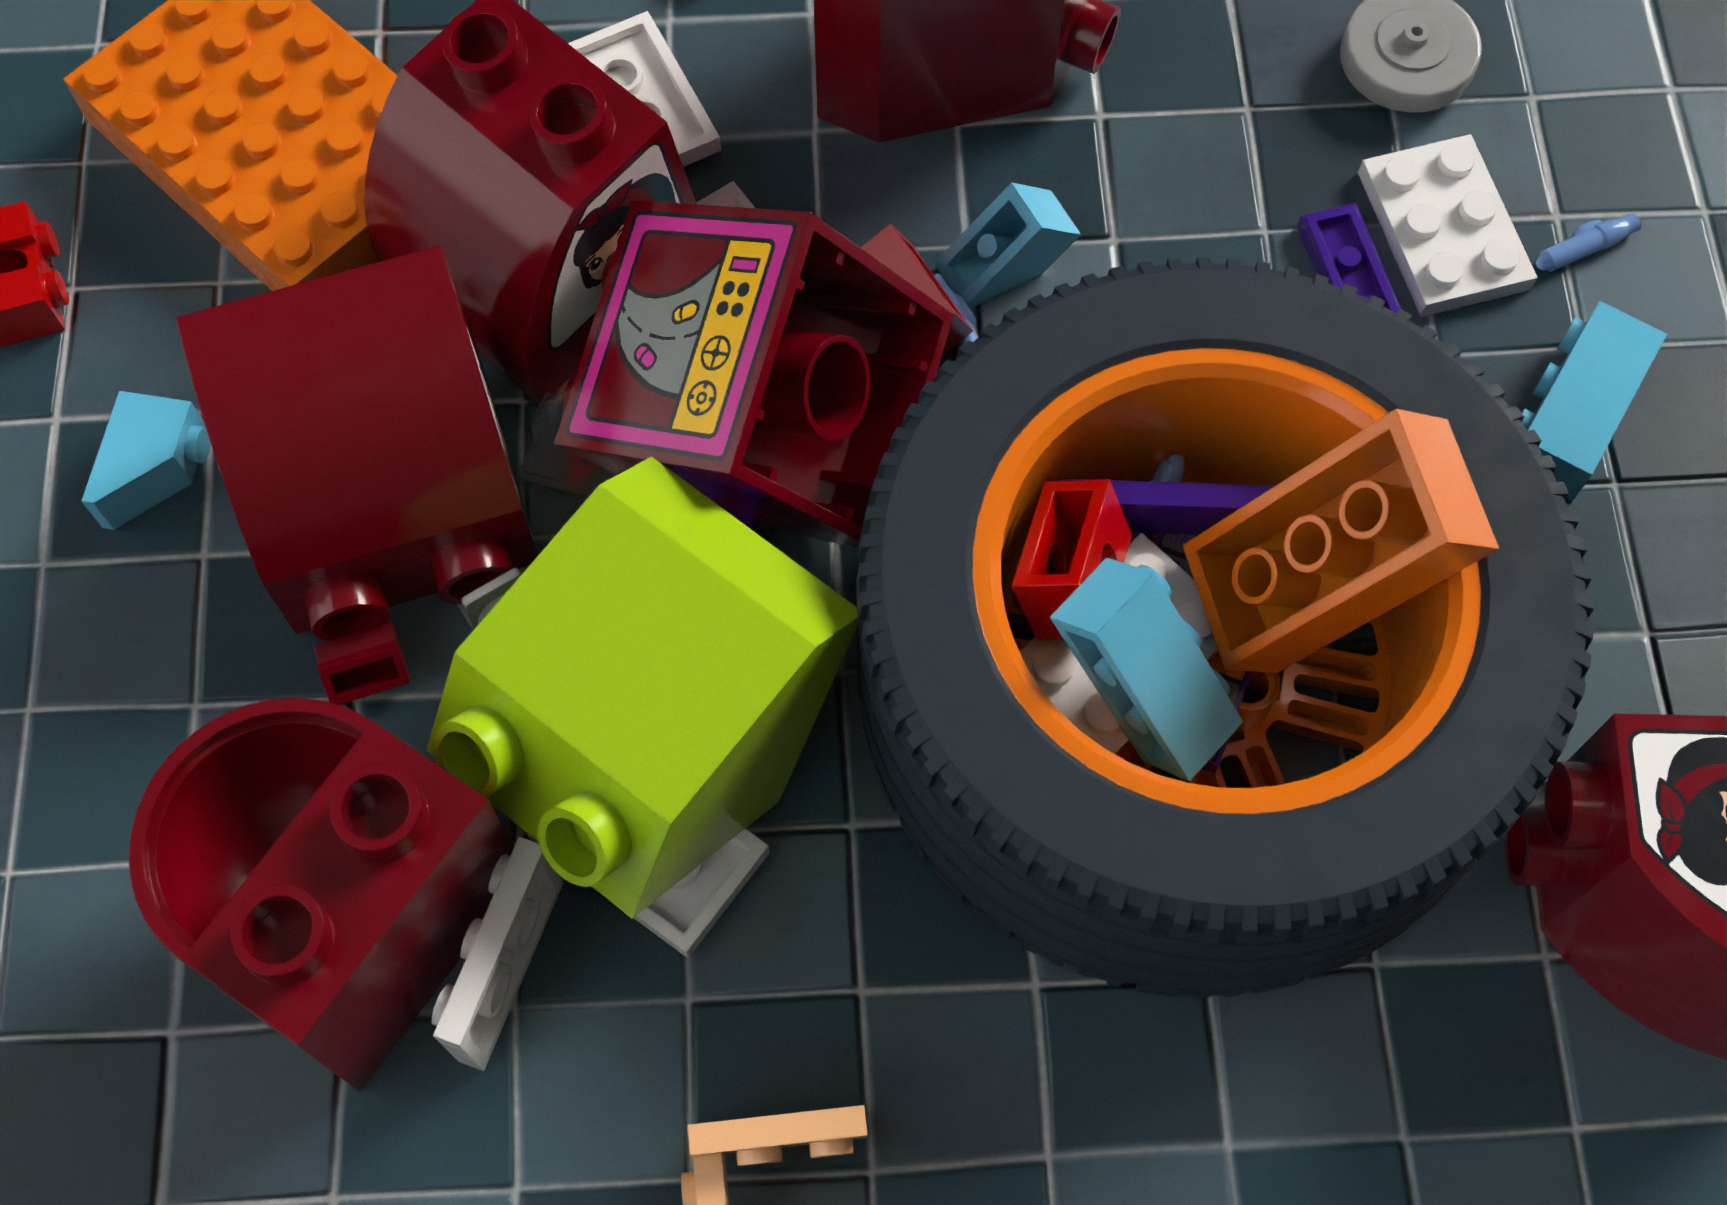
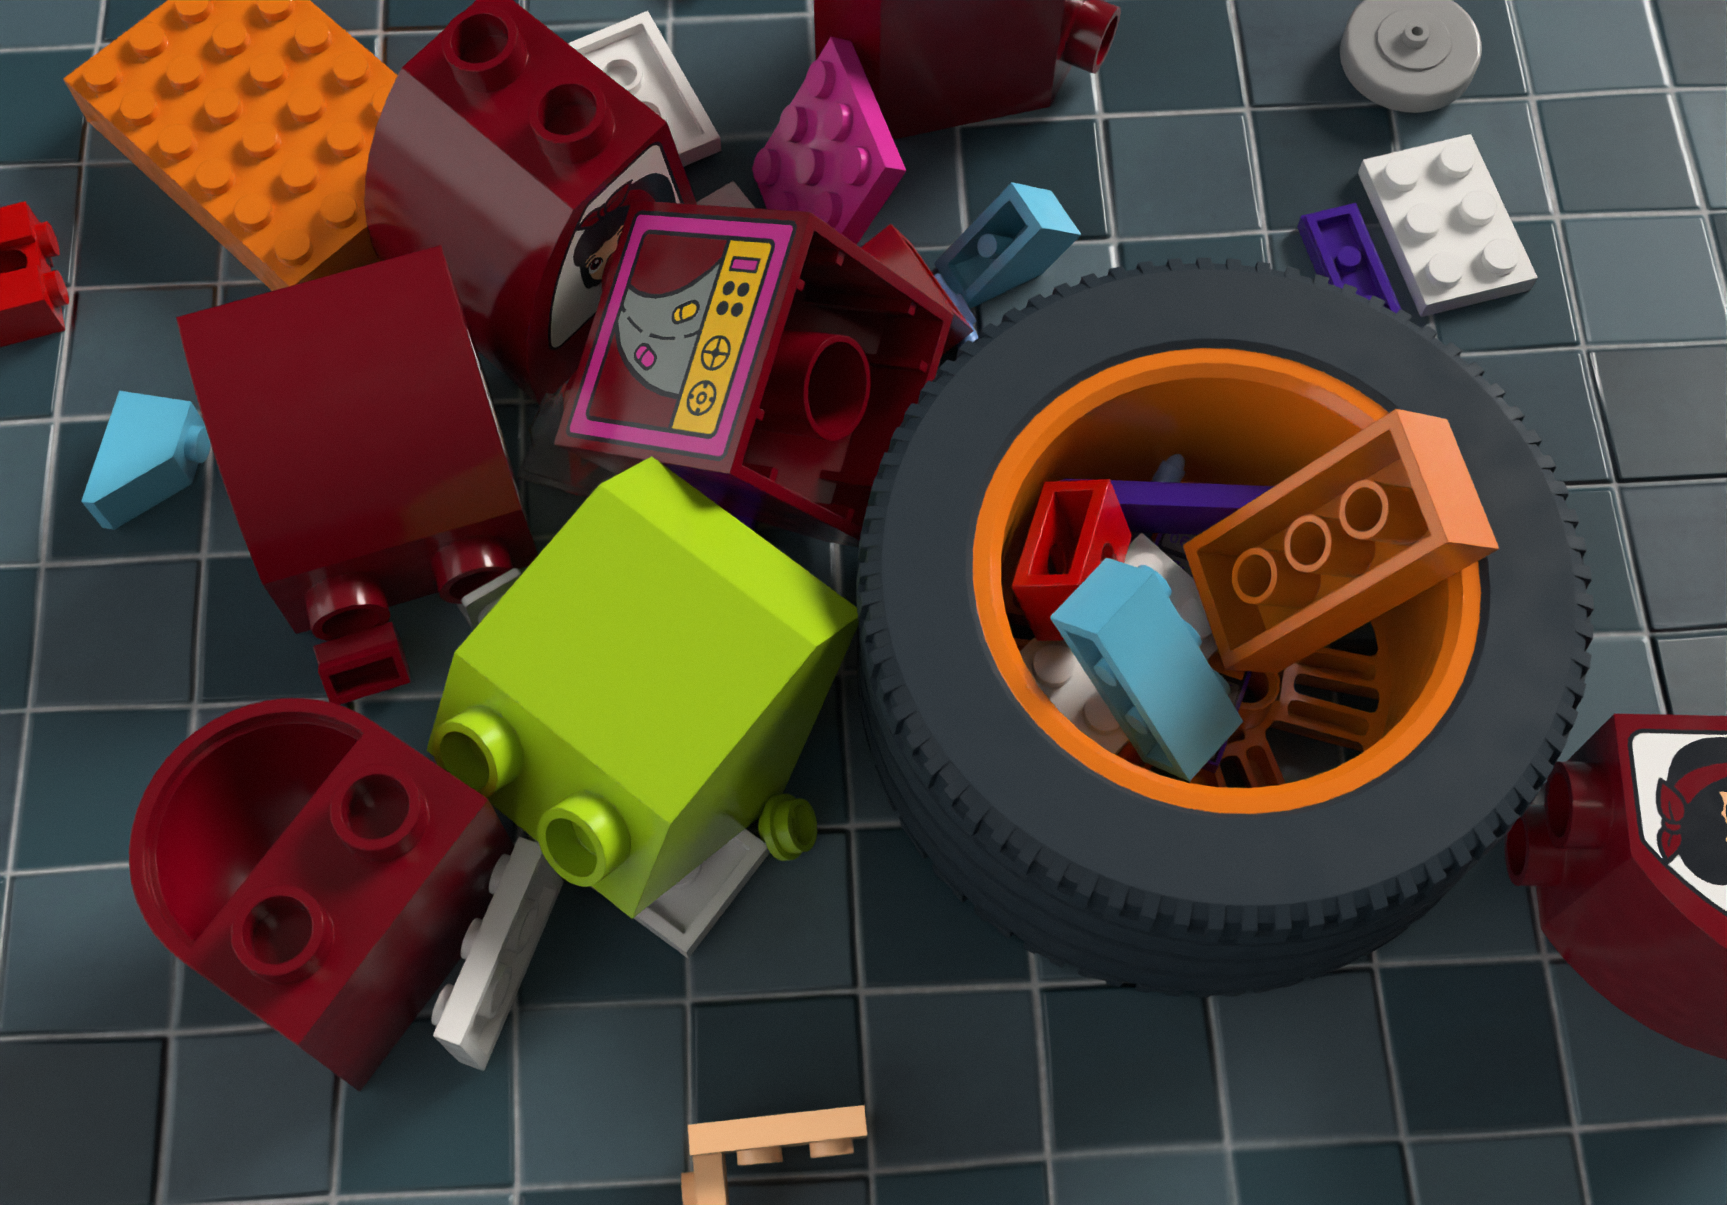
medium azure brick [1522,300,1667,502] -> none
medium blue piece [1536,213,1641,272] -> none
none -> dark pink plate [752,37,906,245]
none -> lime plate [758,793,817,861]

